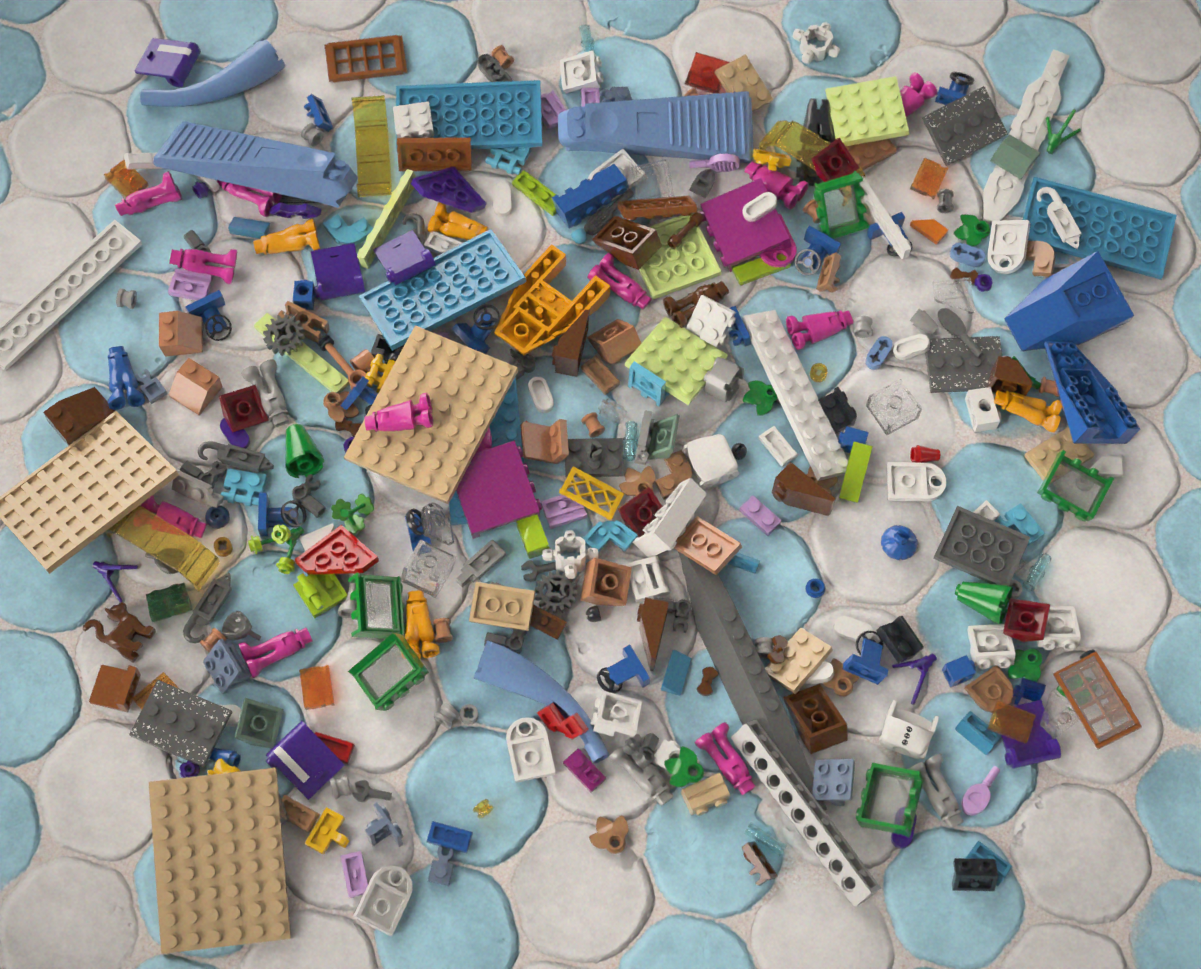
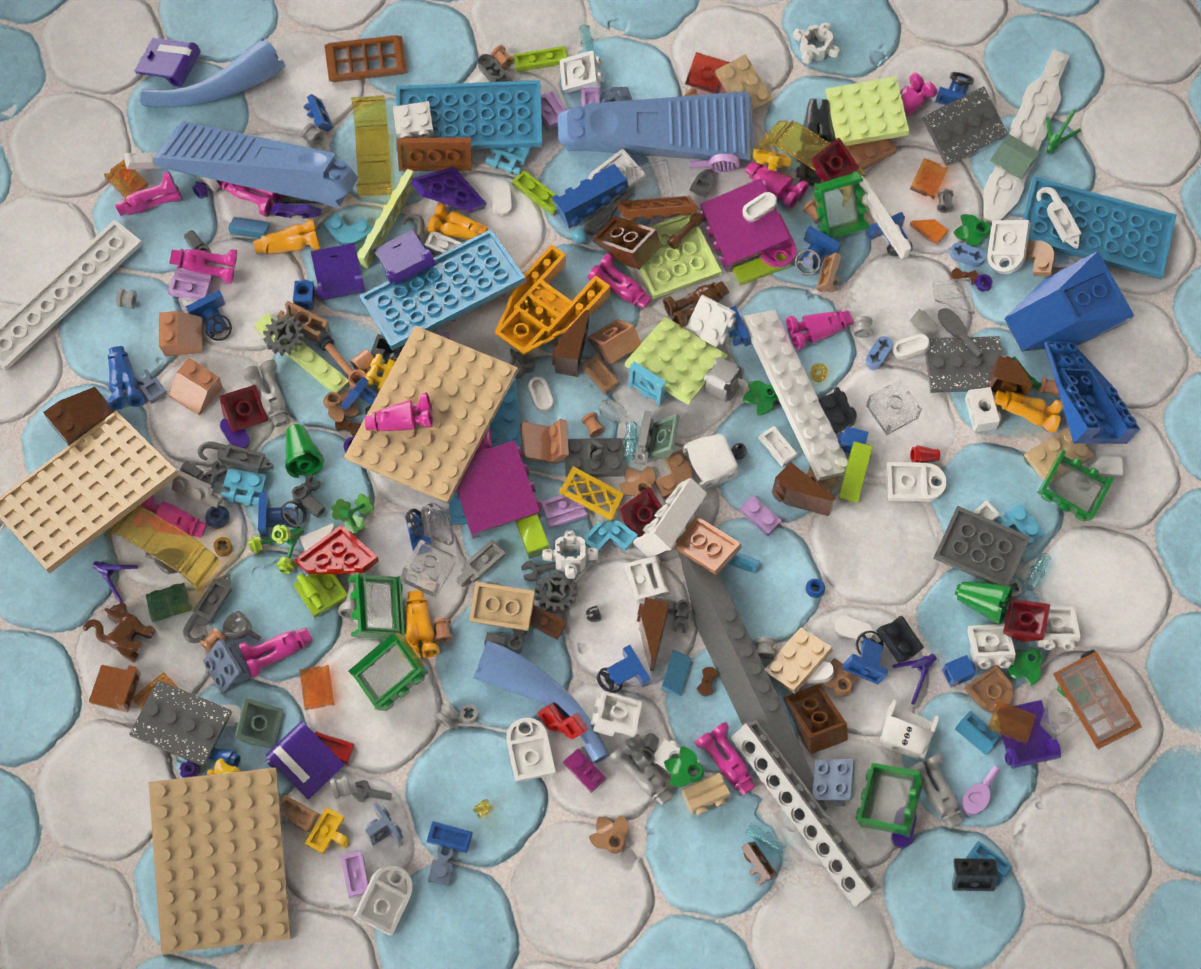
blue piece [452,304,500,354] -> none
nougat slope [580,558,632,606] -> none
reddish brown piece [768,635,788,664] -> none
blue hair [881,525,918,560] -> none
clear blue bracket [1012,678,1046,705] -> none
none -> lime tile [513,46,568,73]

